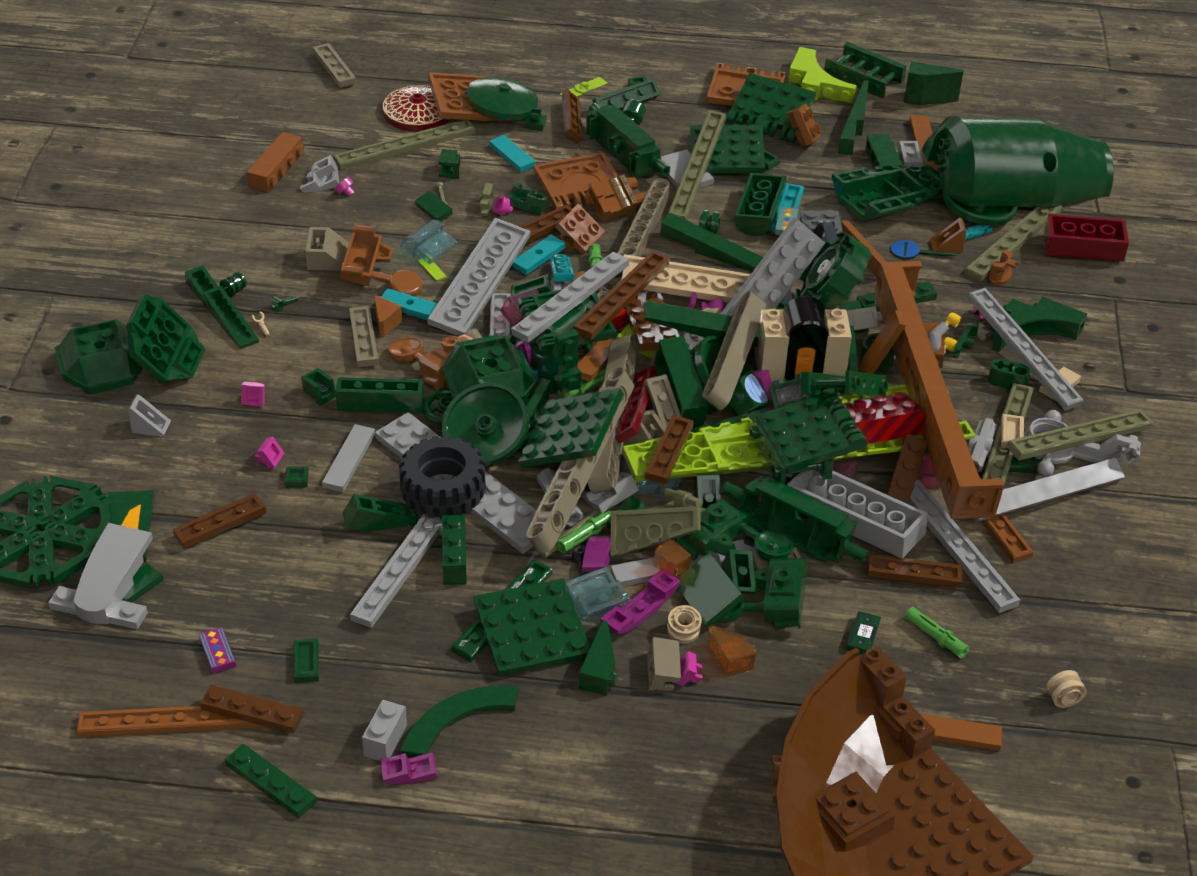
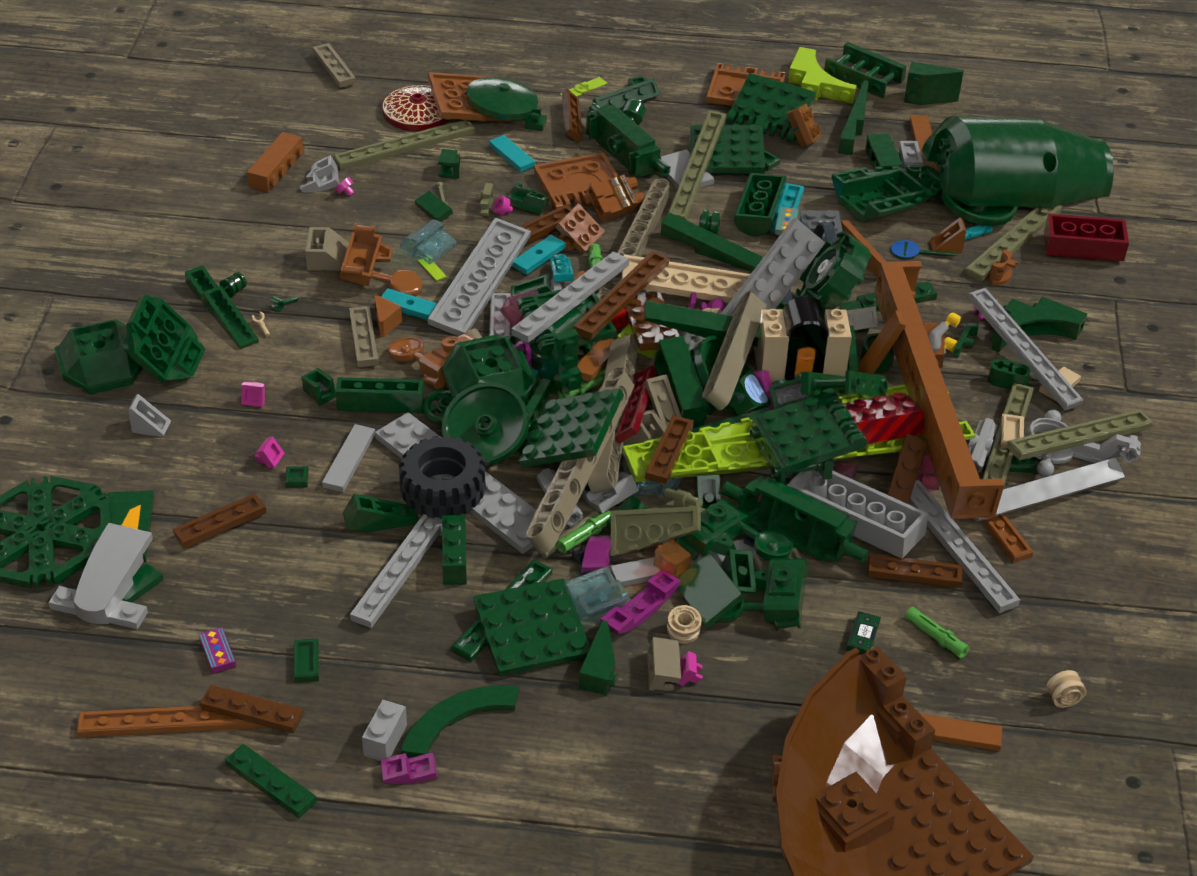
clear orange slope [708,625,757,677] -> none

